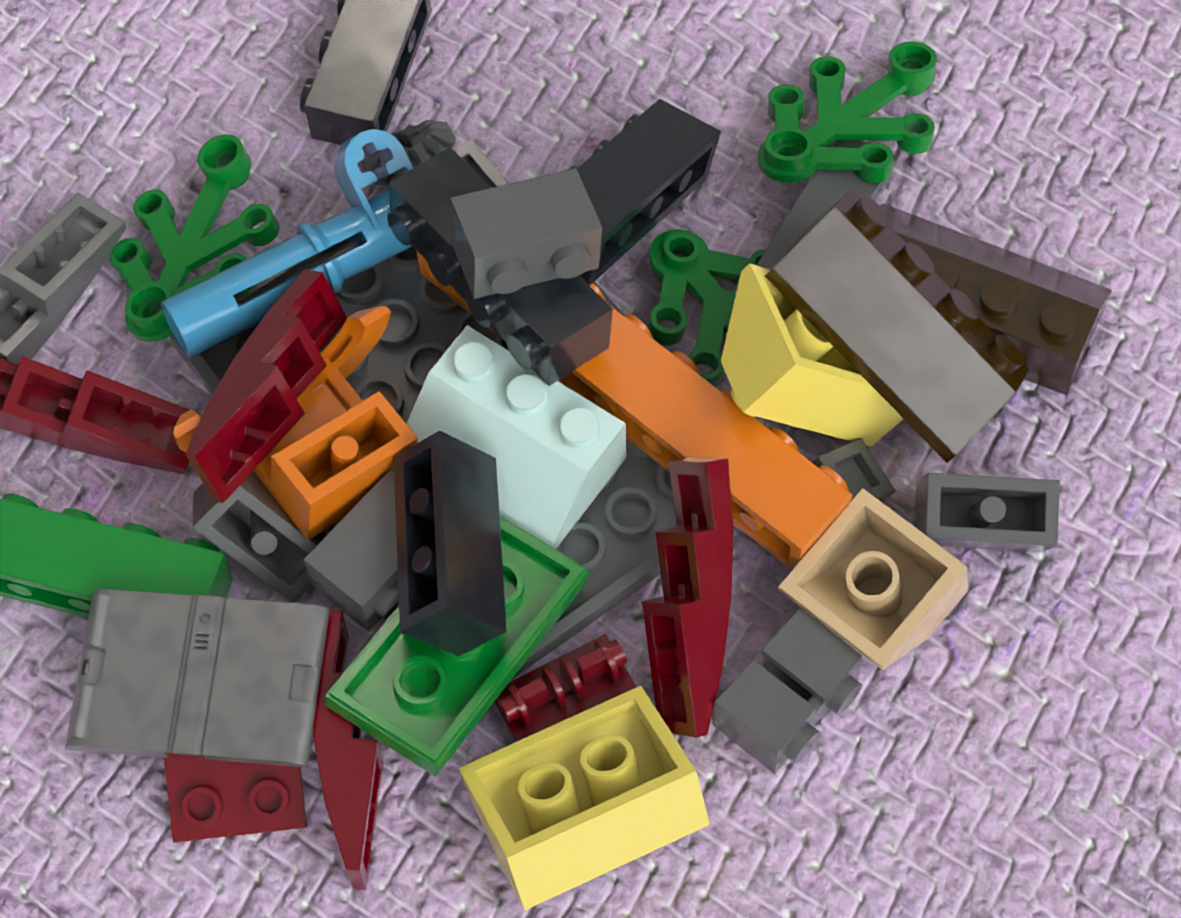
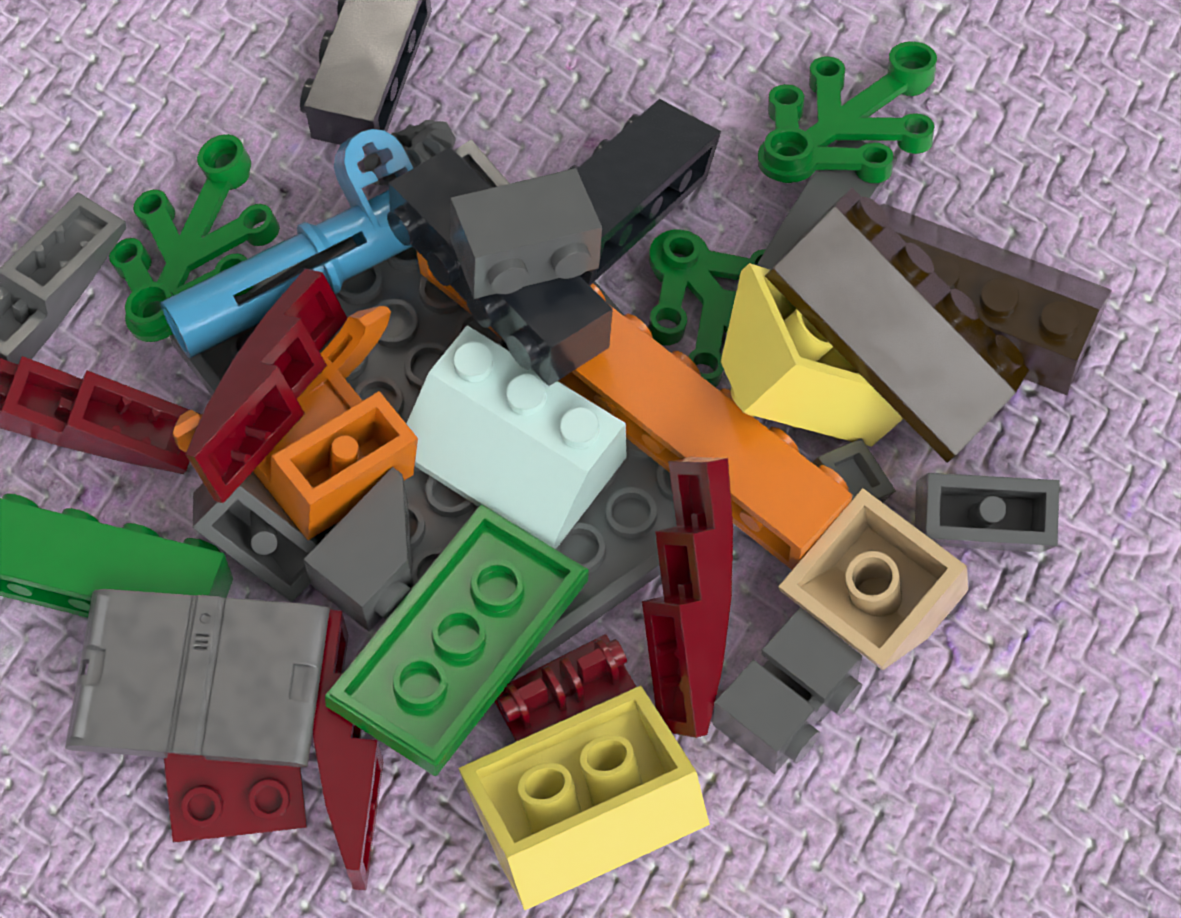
black brick [393,430,507,657] -> none

